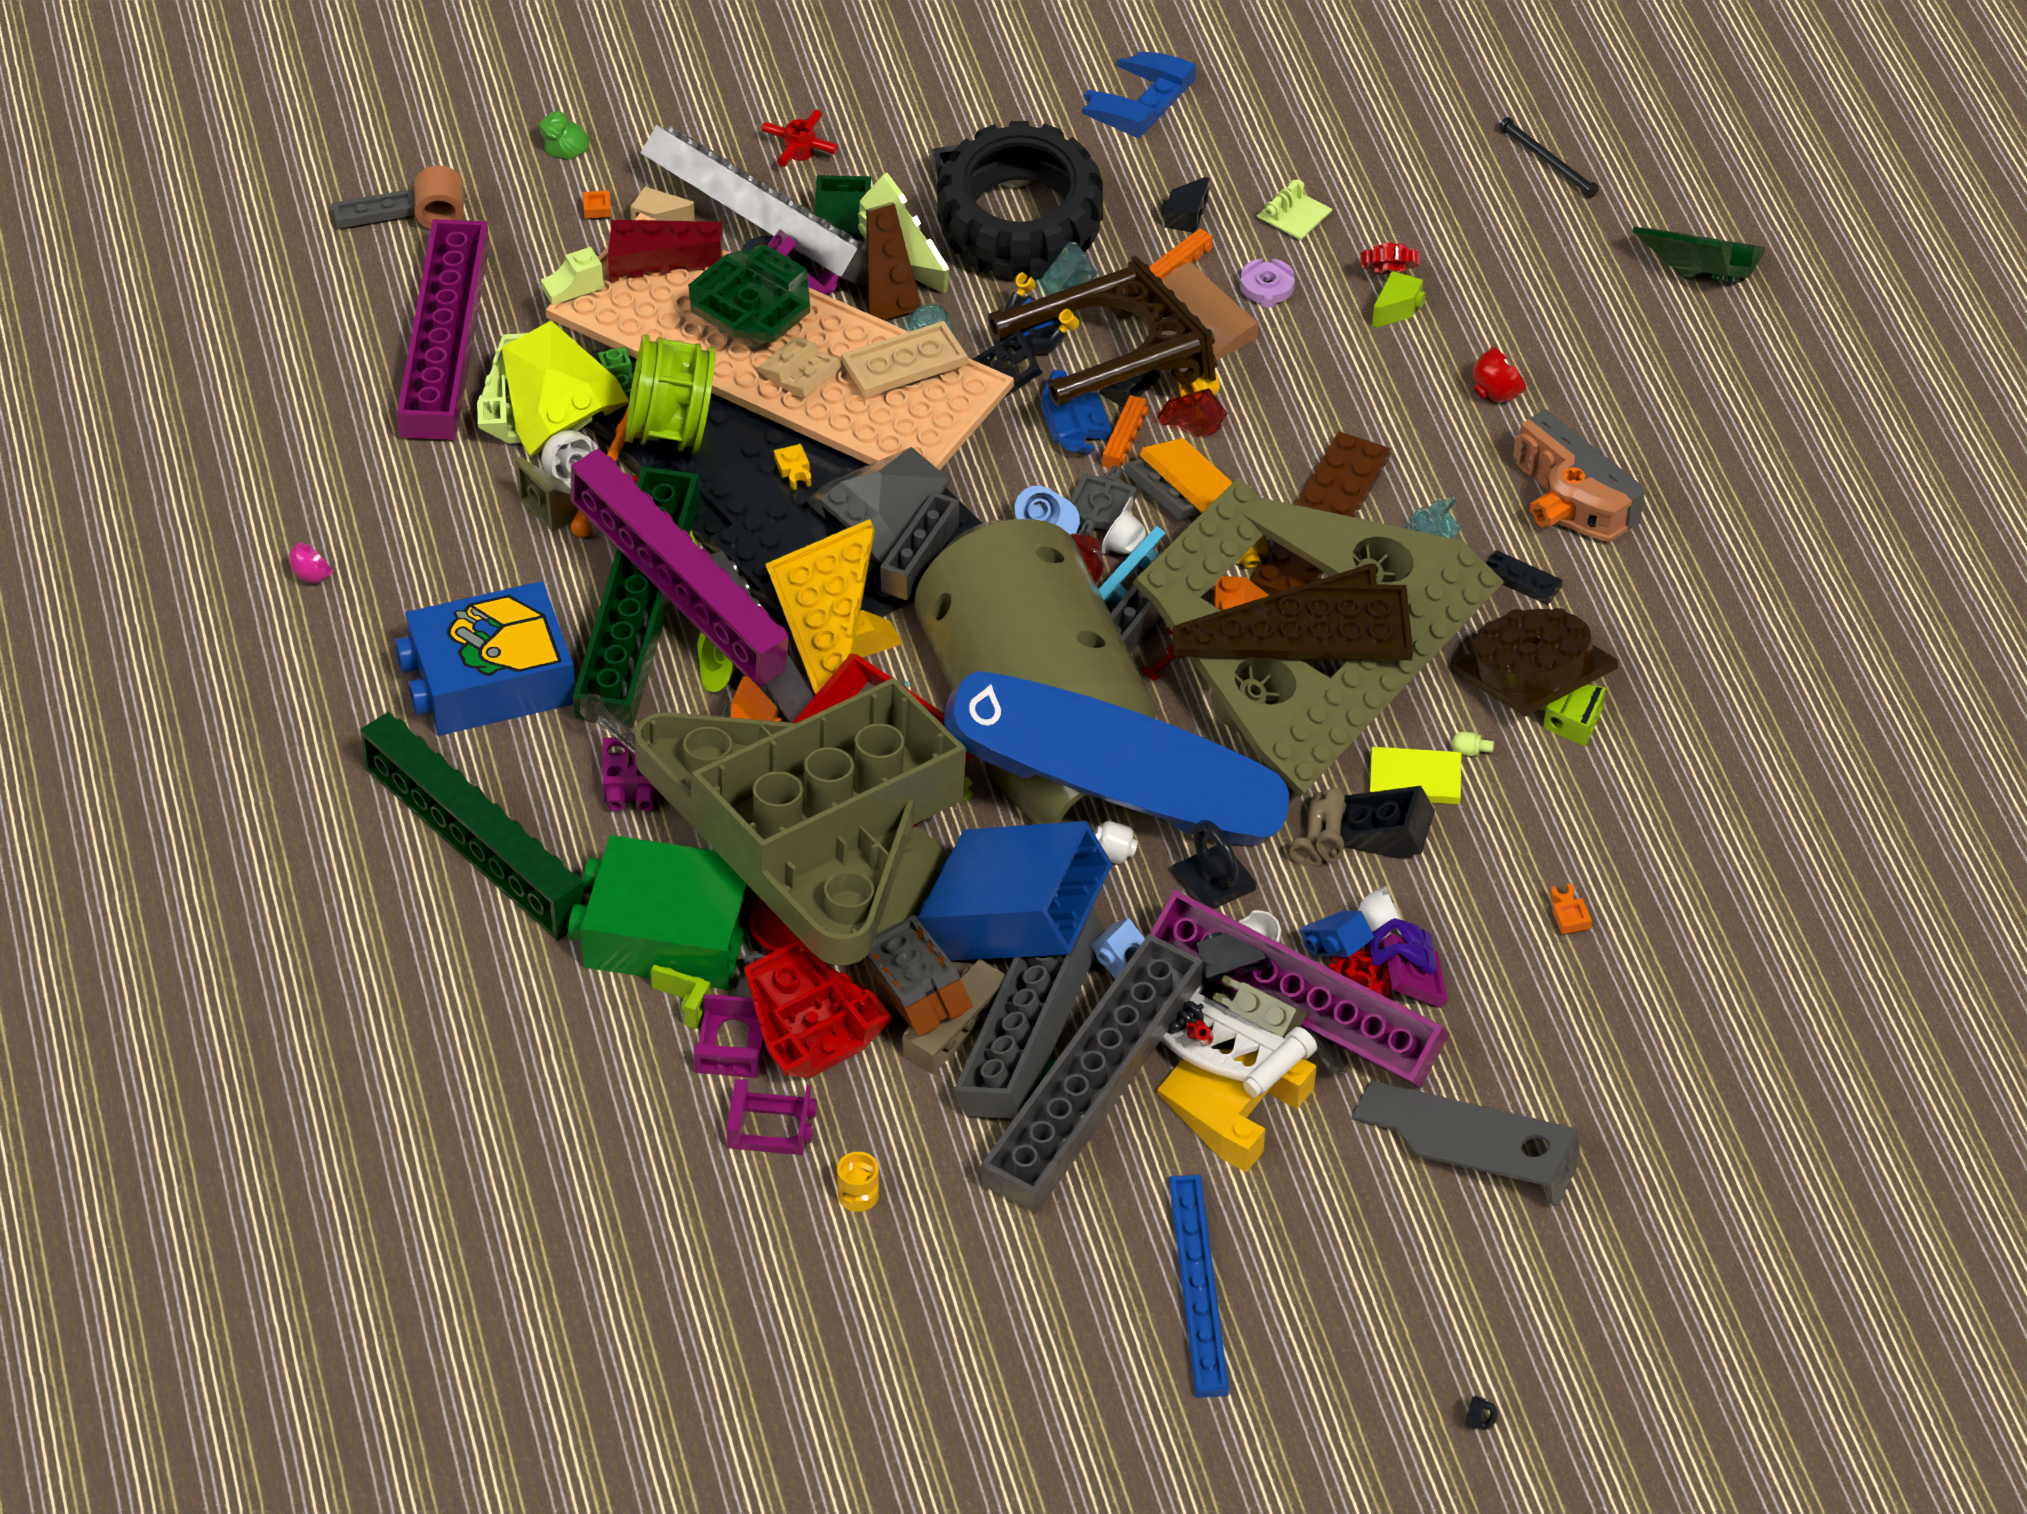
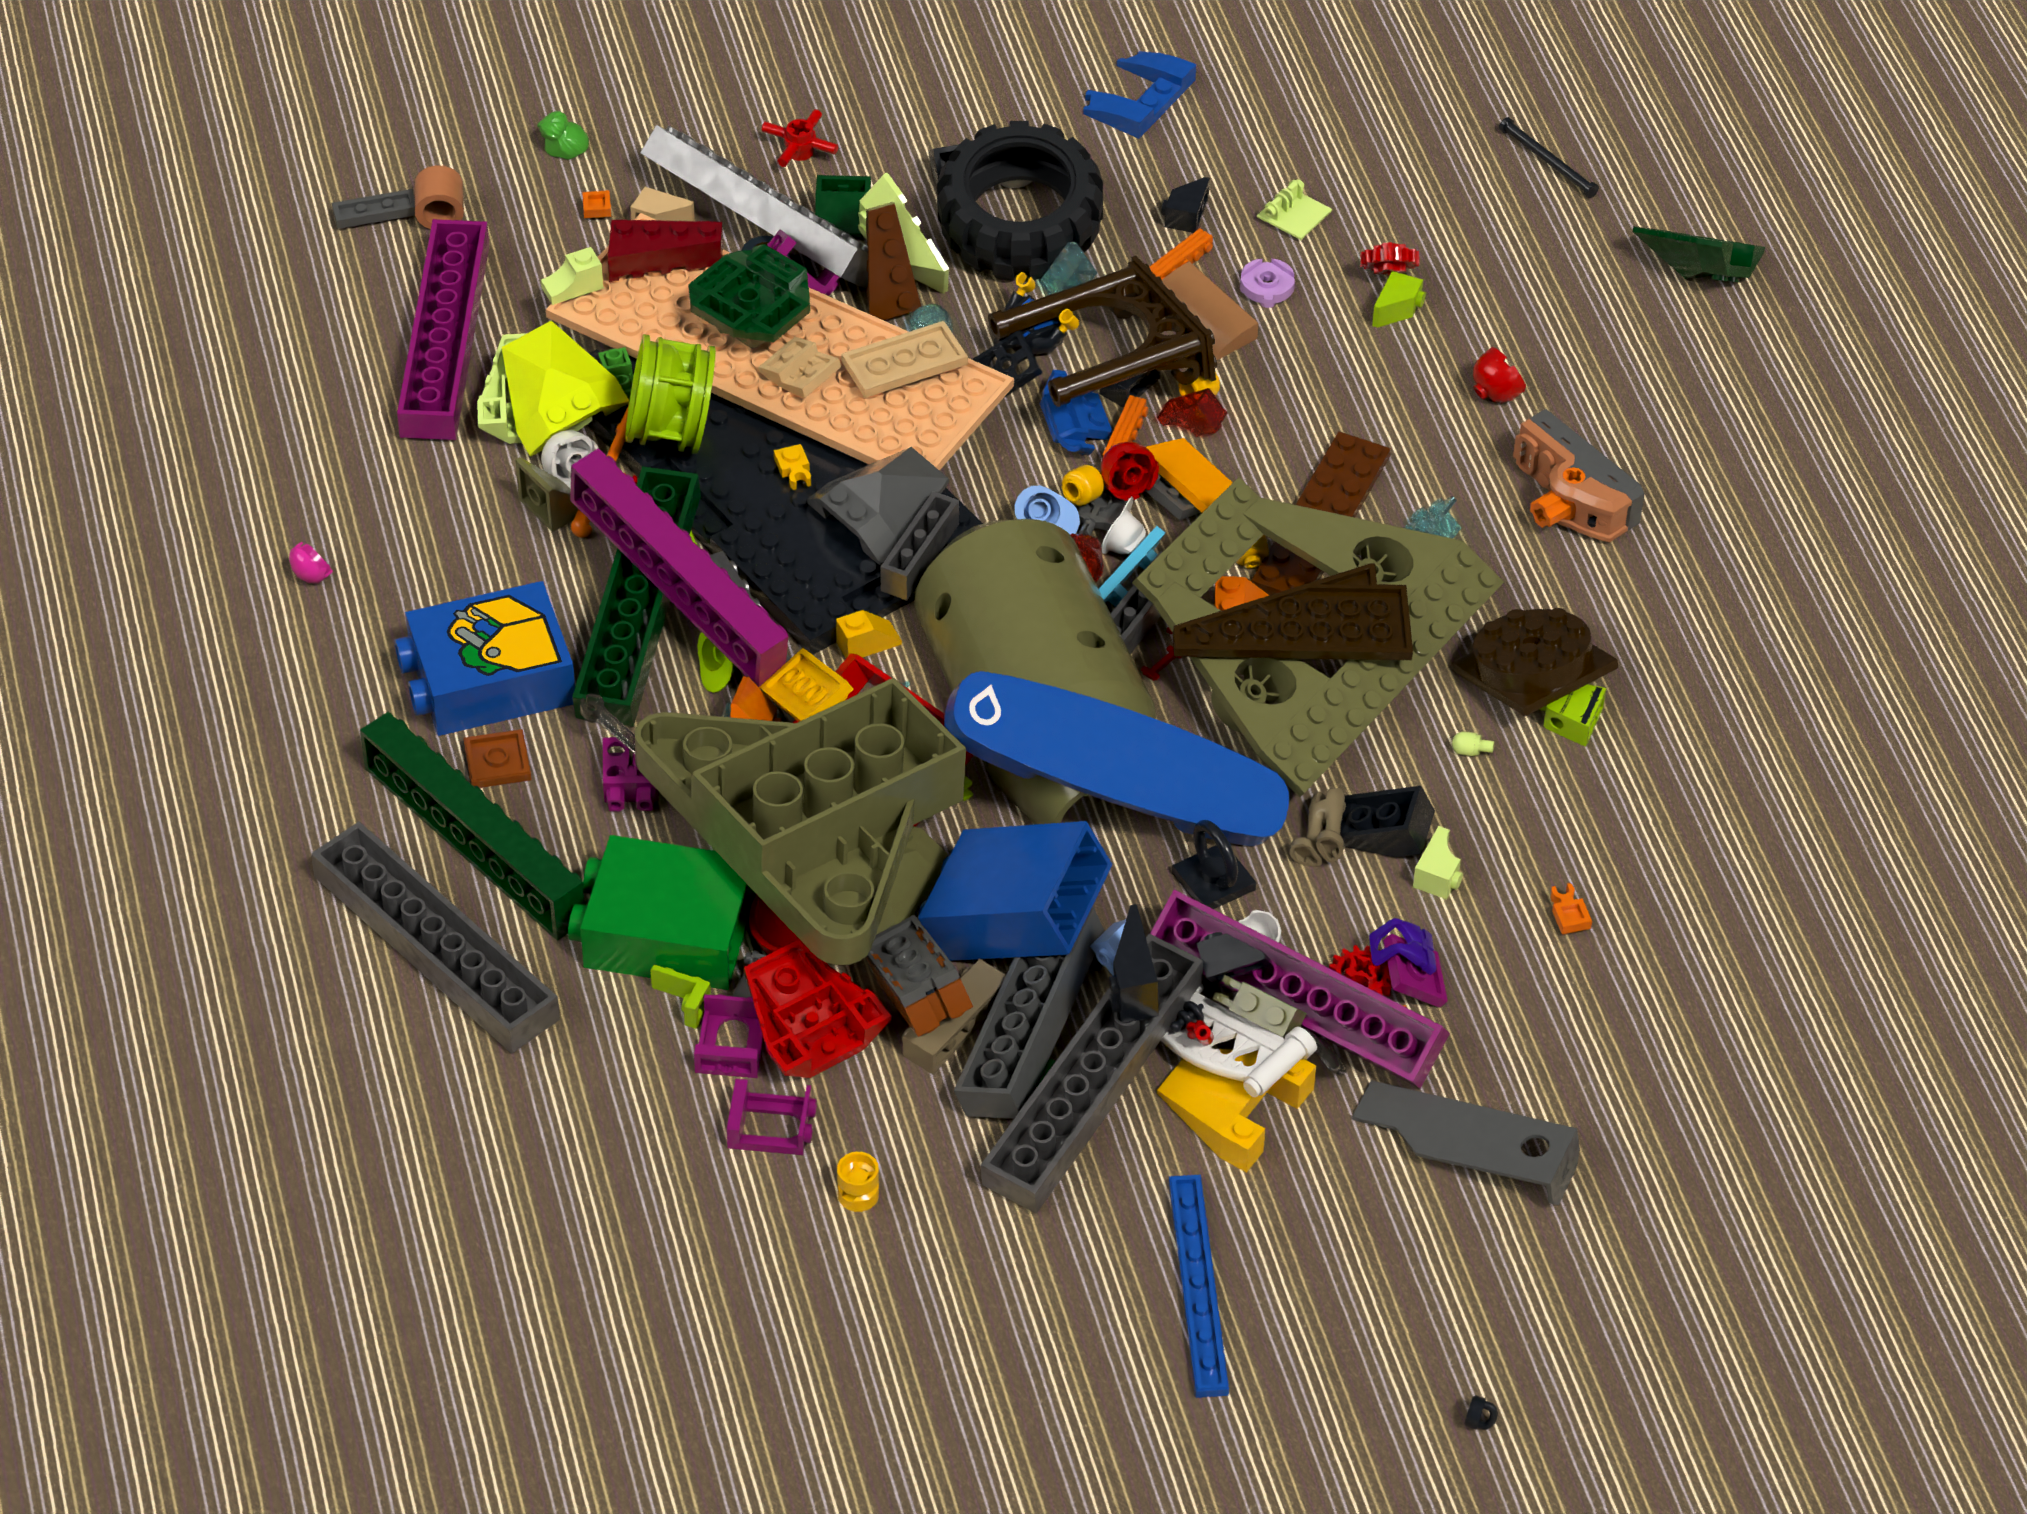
yellow wing [766,519,875,694] -> none
white head [1094,821,1138,864] -> none
blue slope [1299,910,1374,957] -> none
white cylinder [1358,886,1405,949] -> none
neon yellow tile [1370,747,1462,804] -> none
black hinge [1485,550,1563,605] -> none
none -> flat silver brick [311,822,560,1054]
none -> dark orange tile [463,729,532,788]
none -> yellow plate [759,648,854,722]
none -> yellow head [1062,465,1104,506]
none -> red cylinder [1100,441,1159,501]
none -> black slope [1109,904,1159,1024]
none -> yellowish green arch [1413,826,1463,900]

